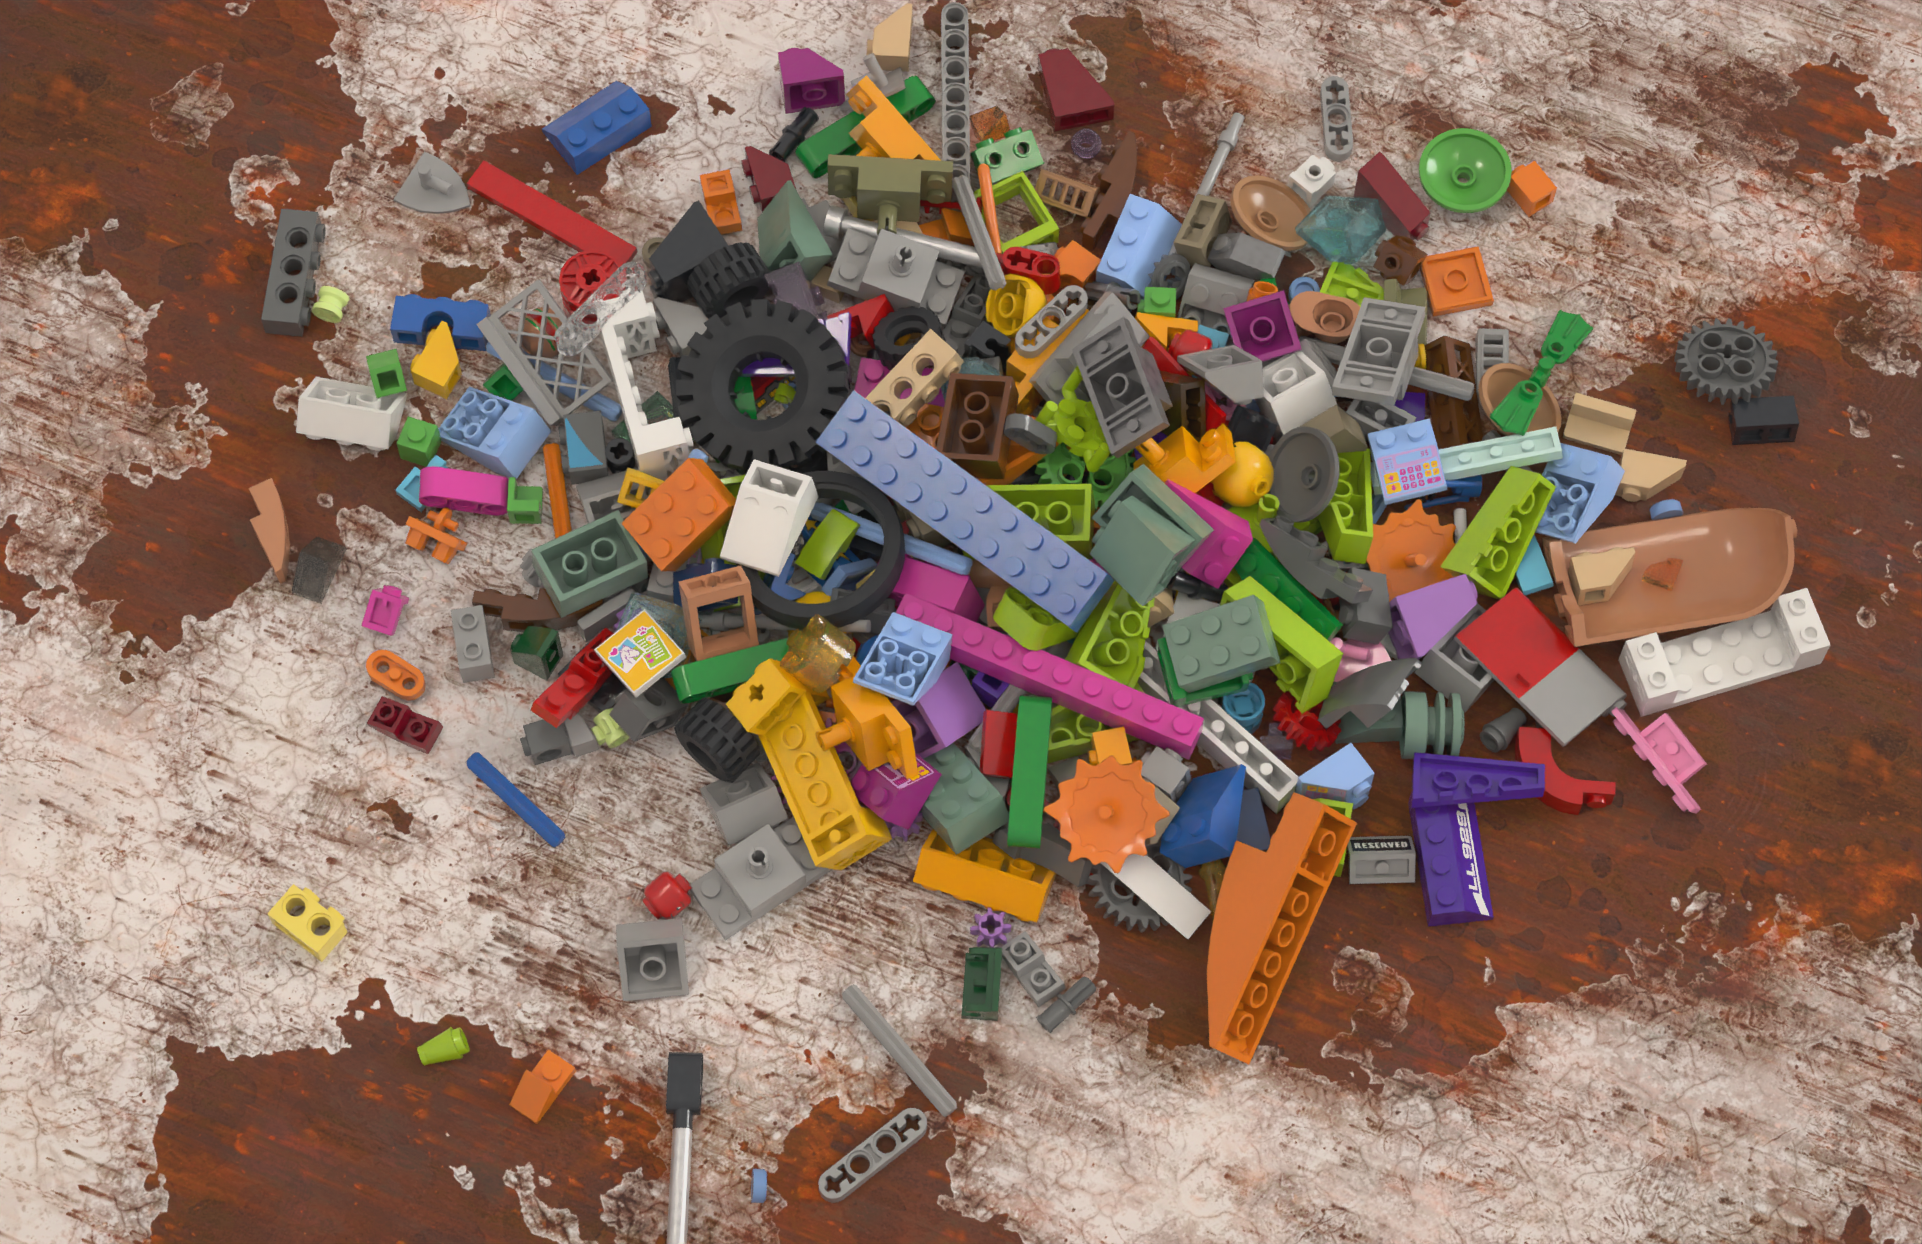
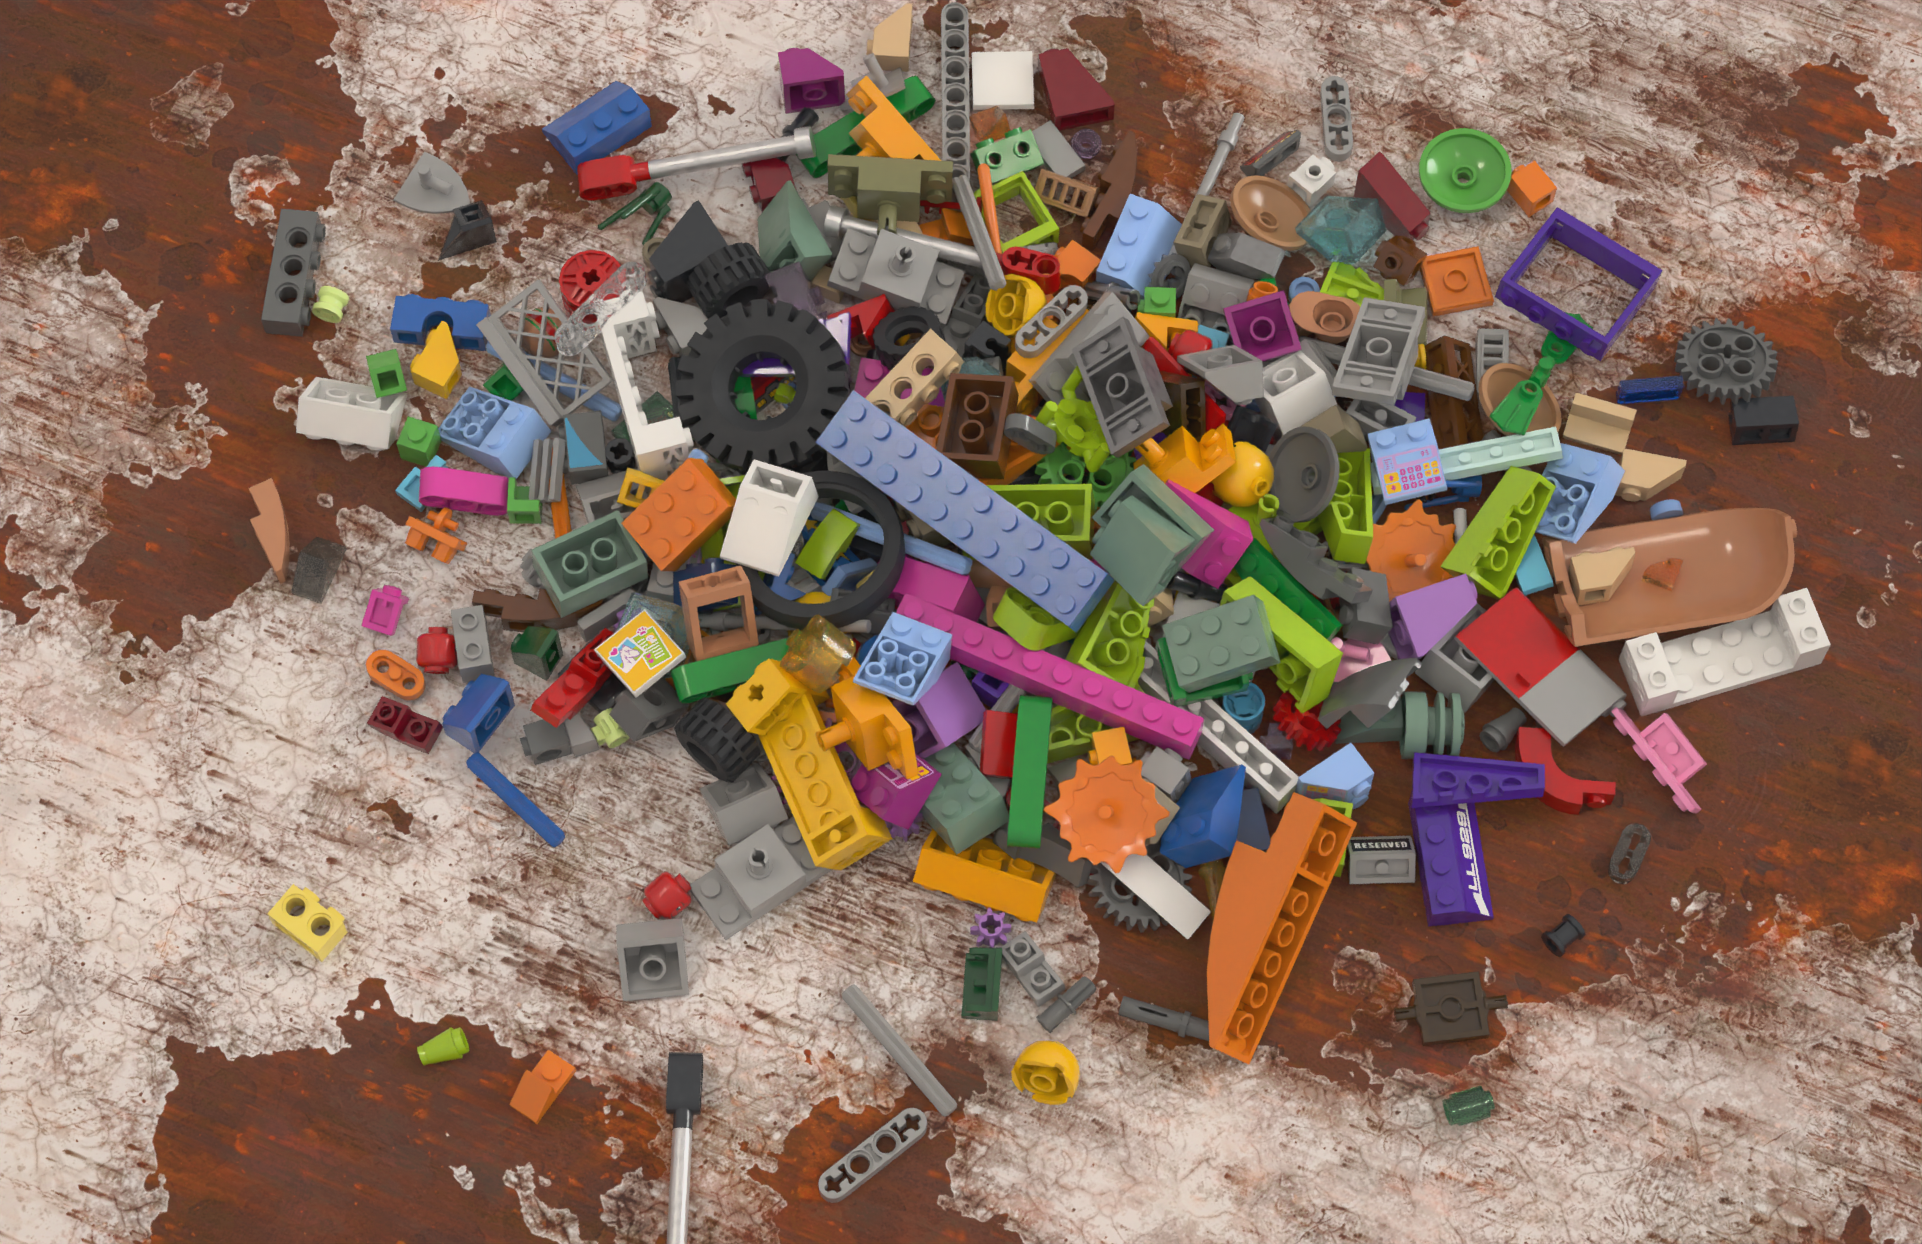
red tile [466,160,638,272] -> none
orange slope [700,169,743,235] -> none
medium blue tile [751,1169,767,1203] -> none
none -> red head [416,627,458,674]
none -> black slope [438,200,497,261]
none -> blue slope [442,674,515,753]
none -> light grey tile [529,438,566,503]
none -> piece [577,126,816,201]
none -> dark green plant [598,182,672,245]
none -> white slope [972,51,1034,110]
none -> yellow cylinder [1011,1041,1080,1105]
none -> light grey tile [1032,120,1085,185]
none -> dark grey pin [1119,996,1209,1041]
none -> dark grey slope [1240,130,1301,177]
none -> dark brown plate [1394,971,1508,1046]
none -> clear green brick [1442,1085,1495,1126]
none -> dark purple window [1495,207,1663,361]
none -> black bush [1541,914,1586,957]
none -> clear smoke beam [1607,823,1651,884]
none -> clear blue tile [1616,376,1684,404]

